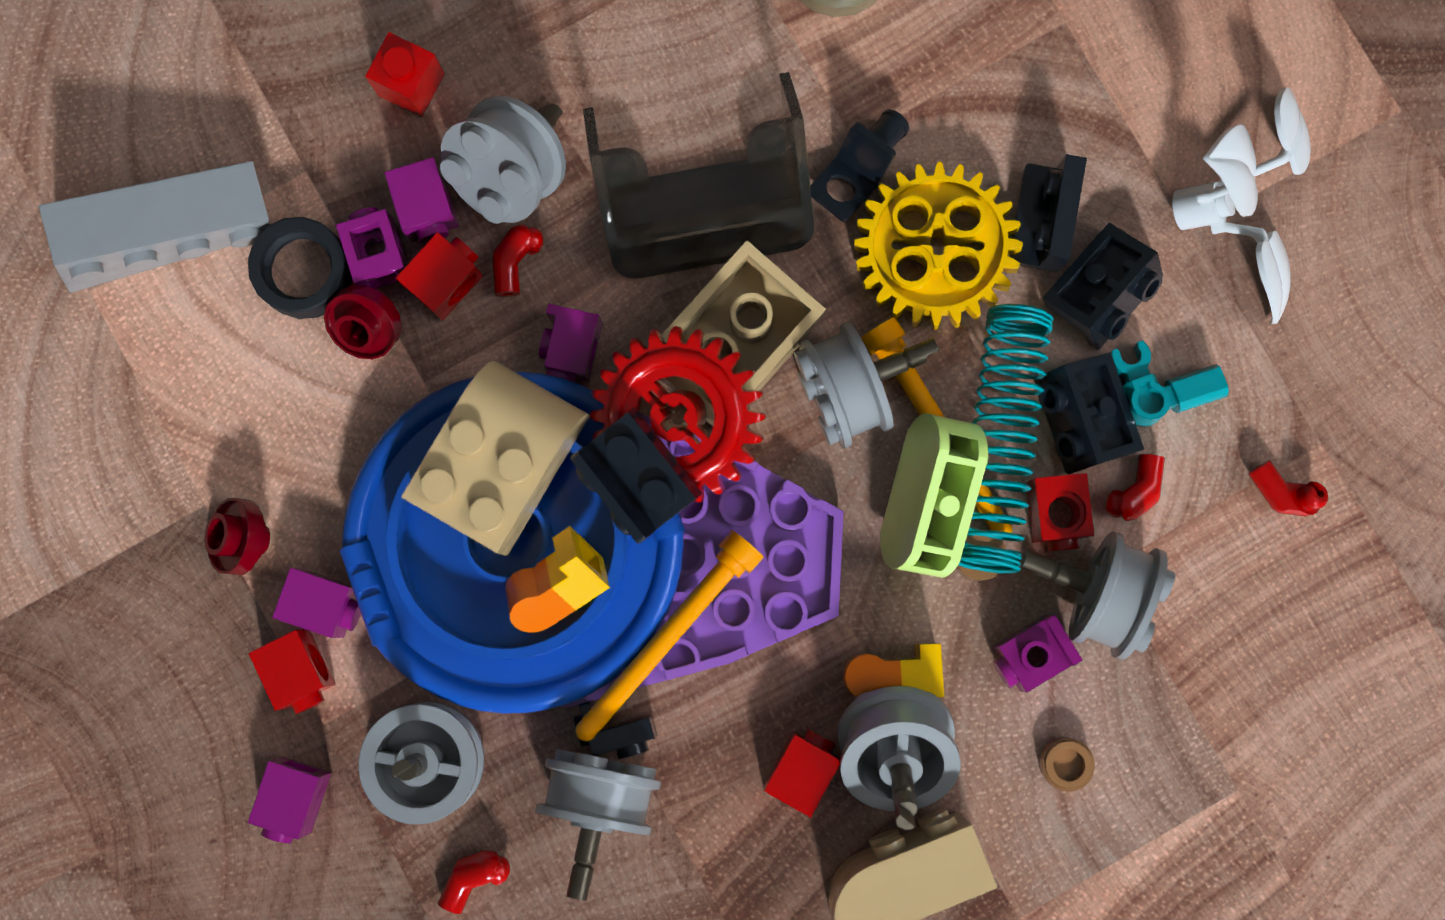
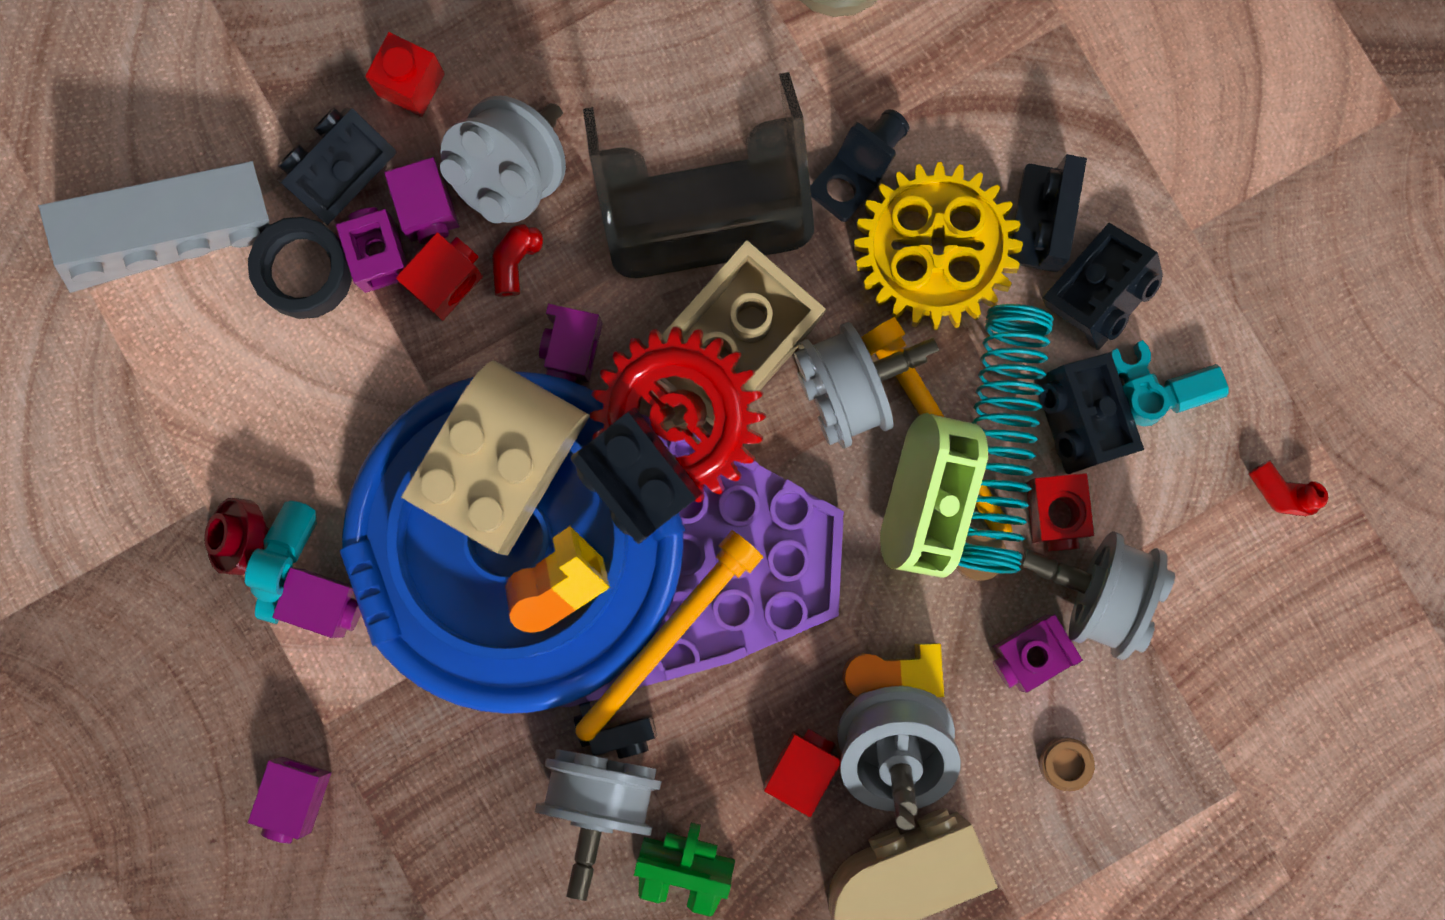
red brick [248,629,336,714] -> none
dark red plate [324,285,402,360] -> none
light grey wheel [359,702,485,824] -> none
red arm [437,850,510,914] -> none
red arm [1106,454,1165,521] -> none
white plant [1172,87,1311,324] -> none
none -> teal bar [245,501,317,624]
none -> black bracket [277,107,397,226]
none -> green hips [634,822,735,917]

